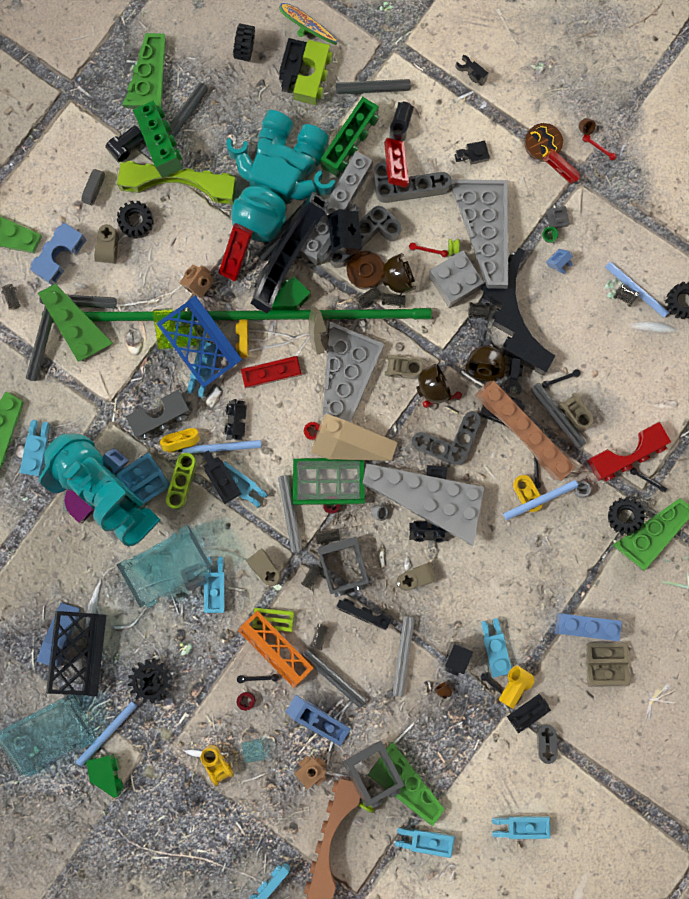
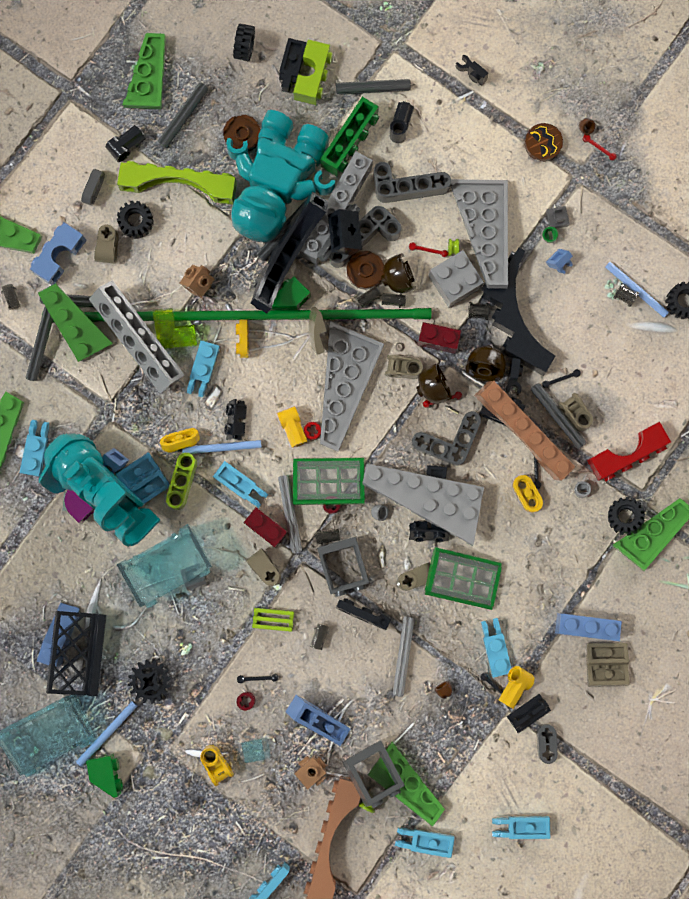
dark grey arch [126,390,191,441] -> none
green brick [133,100,183,178] -> none
blue fence [156,295,242,388] -> none
black hinge [202,450,242,504] -> none
medium azure hinge [204,557,225,613] -> none
red tile [218,223,254,282] -> none
orange fence [238,610,313,688] -> none
red tile [240,356,302,389] -> none
shield [279,3,338,45] -> none
clear smoke pin [301,563,323,590] -> none
dark grey axle [302,648,366,708] -> none
tan wedge [310,414,398,461] -> none
red tile [384,138,409,187] -> none
black brick [442,642,473,676] -> none
black plate [454,140,490,165] -> none
light blue bar [503,480,578,521] -> none
red slope [543,149,580,183] -> none
black hinge [630,468,667,493] -> none
none -> light grey brick [89,280,184,394]
none -> reddish brown tile [223,115,261,152]
none -> dark red brick [243,507,288,548]
none -> yellow piece [277,406,307,448]
none -> dark red brick [417,322,461,354]
none -> clear piece [424,547,502,610]

